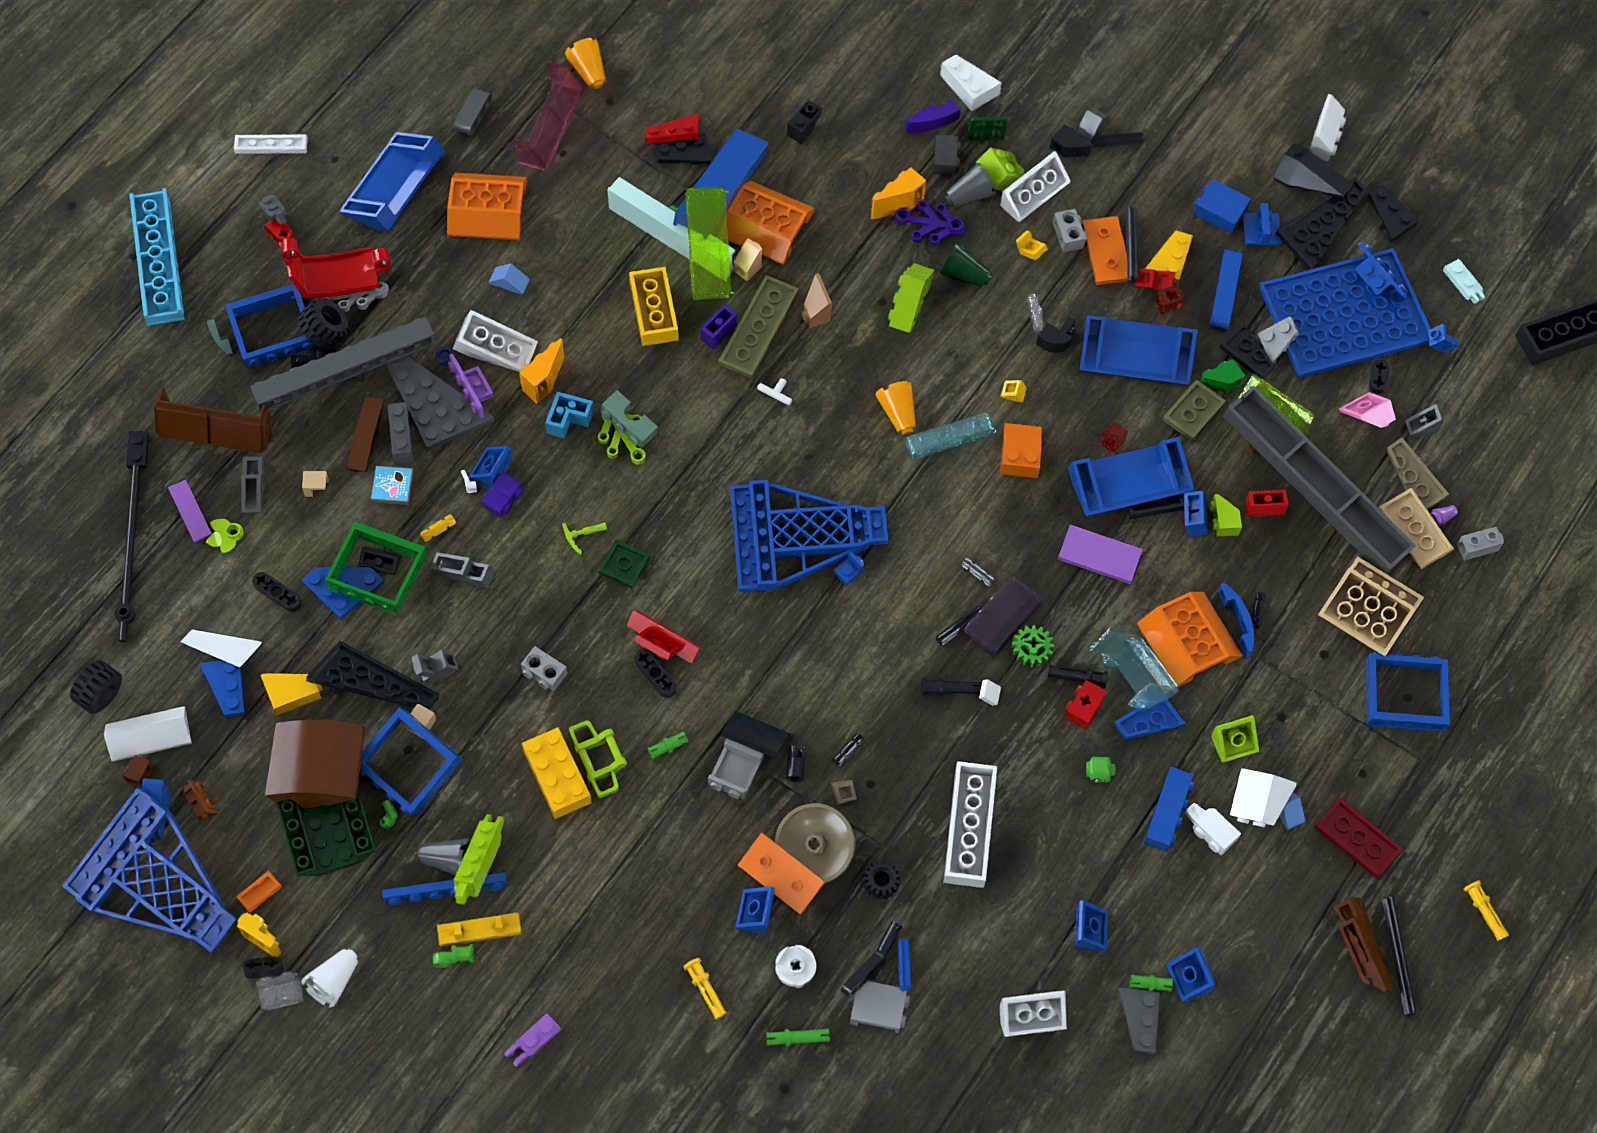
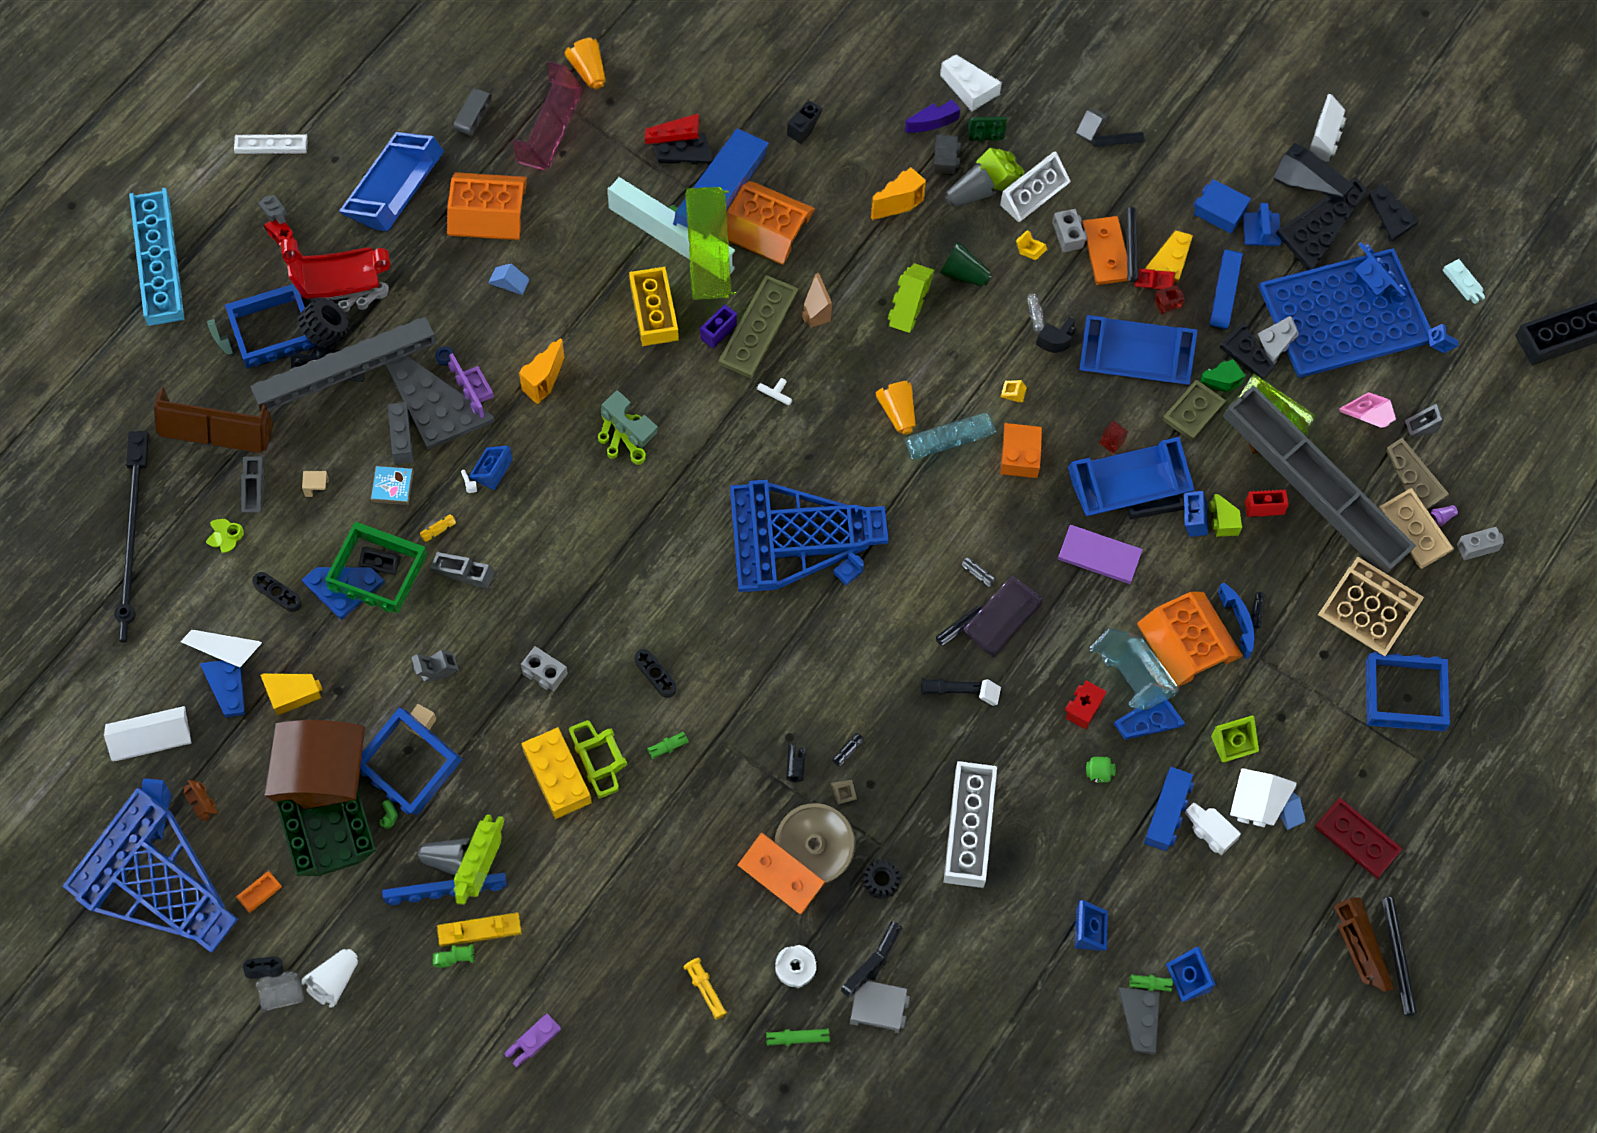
black tyre [70,660,123,714] -> none
reddish brown brick [121,754,154,788] -> none
medium lavender slope [168,480,212,543] -> none
yellow plate [237,913,282,957] -> none
black wing [306,641,439,710] -> none
reddish brown slope [347,396,384,472] -> none
white slope [453,310,538,372] -> none
dark purple brick [481,472,523,518] -> none
dark azure brick [545,392,594,438] -> none
lime piece [562,523,607,555] -> none
dark green plate [598,539,650,589] -> none
red bracket [627,610,700,663] -> none
light grey panel [708,738,764,799] -> none
black tile [721,711,790,758] -> none
light nougat slope [734,238,762,281] -> none
blue slope [735,886,775,935] -> none
dark purple plant [895,200,965,246] -> none
blue axle [898,938,911,992] -> none
white slope [1000,991,1067,1036] -> none
bright green gear [1011,625,1054,667] -> none
black pin [1048,665,1108,688] -> none
black slope [1050,124,1092,157] -> none
black beam [1369,360,1389,394] -> none
yellow pin [1464,880,1509,941] -> none

